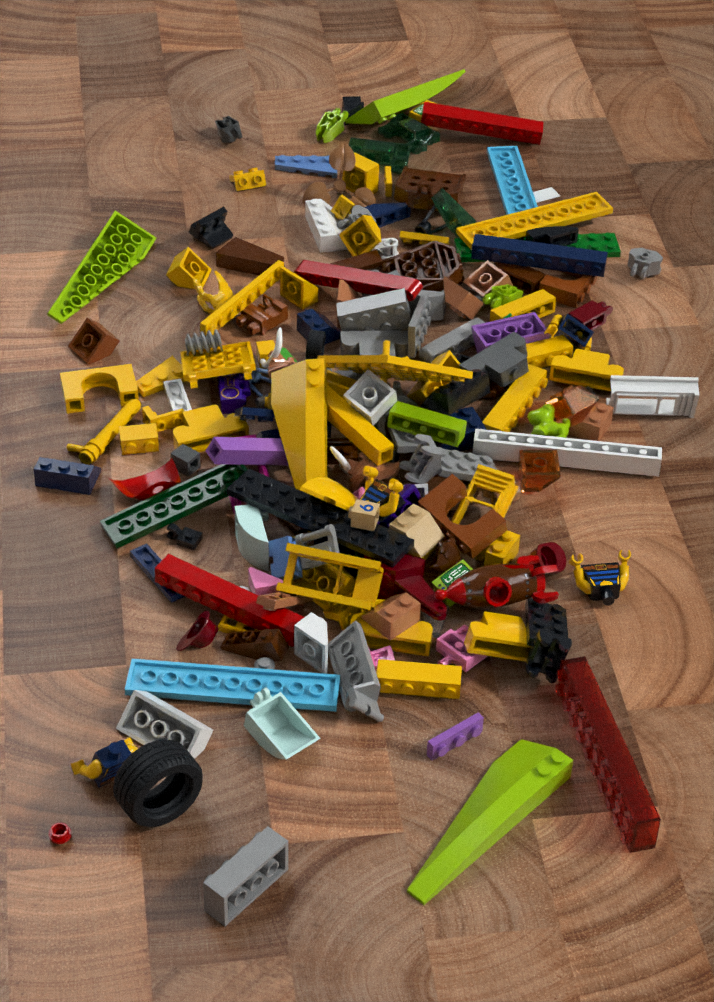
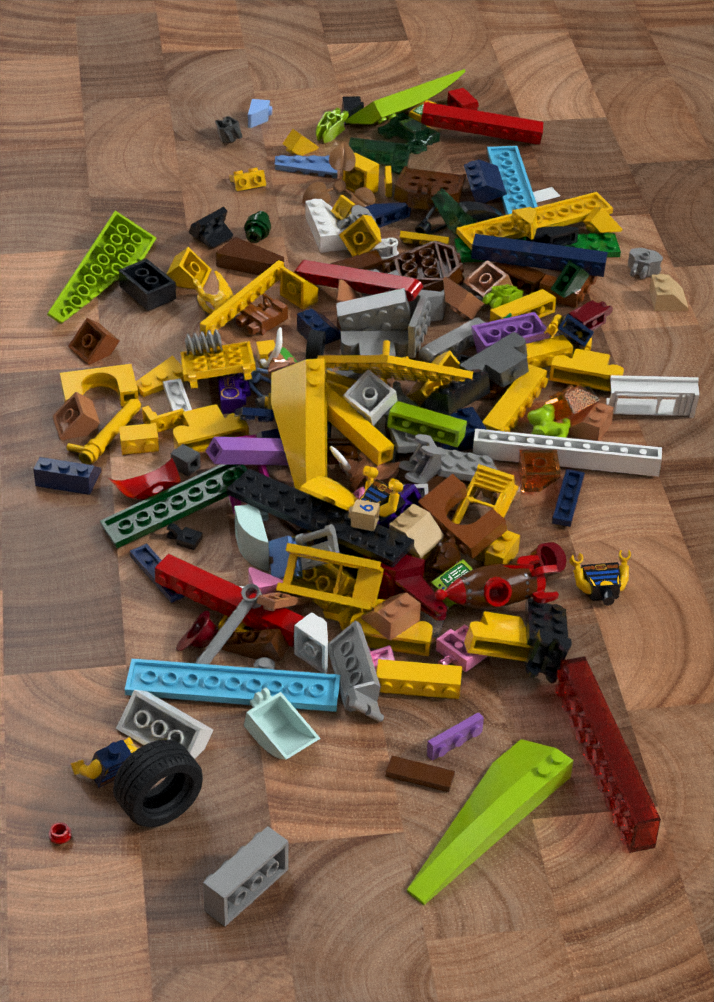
none -> nougat slope [53,392,100,440]
none -> black brick [118,258,176,311]
none -> light grey piece [195,584,262,665]
none -> dark green piece [244,211,271,243]
none -> light blue slope [248,99,273,128]
none -> yellow slope [282,129,319,156]
none -> reddish brown tile [385,756,455,792]
none -> red brick [447,88,479,110]
none -> black slope [459,201,504,222]
none -> dark blue slope [464,159,507,203]
none -> yellow slope [511,207,537,240]
none -> dark green slope [550,261,590,298]
none -> dark blue plate [552,469,585,527]
none -> yellow slope [583,207,623,233]
none -> tan slope [649,274,688,311]

